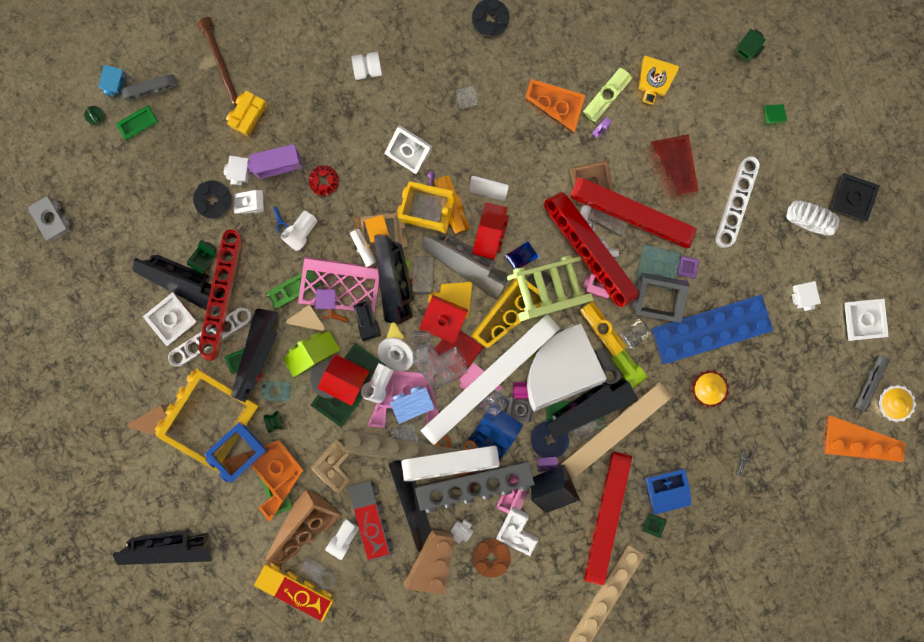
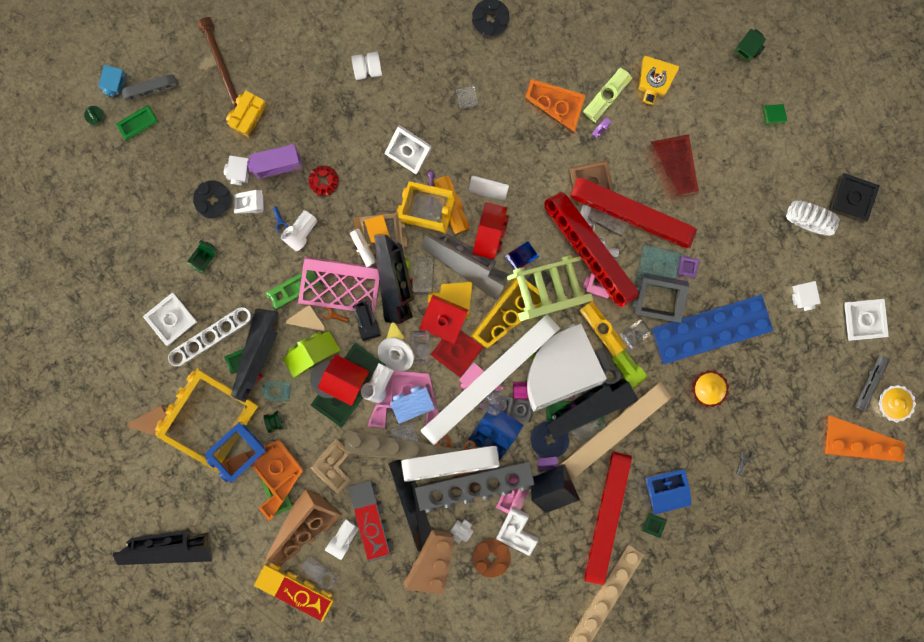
light grey brick [27,196,71,242] -> none
black wedge [132,255,225,315] -> none
red beam [199,229,242,361] -> none
medium lavender tile [315,289,335,309] -> none
clear brick [413,342,467,390] -> none
white beam [715,157,760,248] -> none

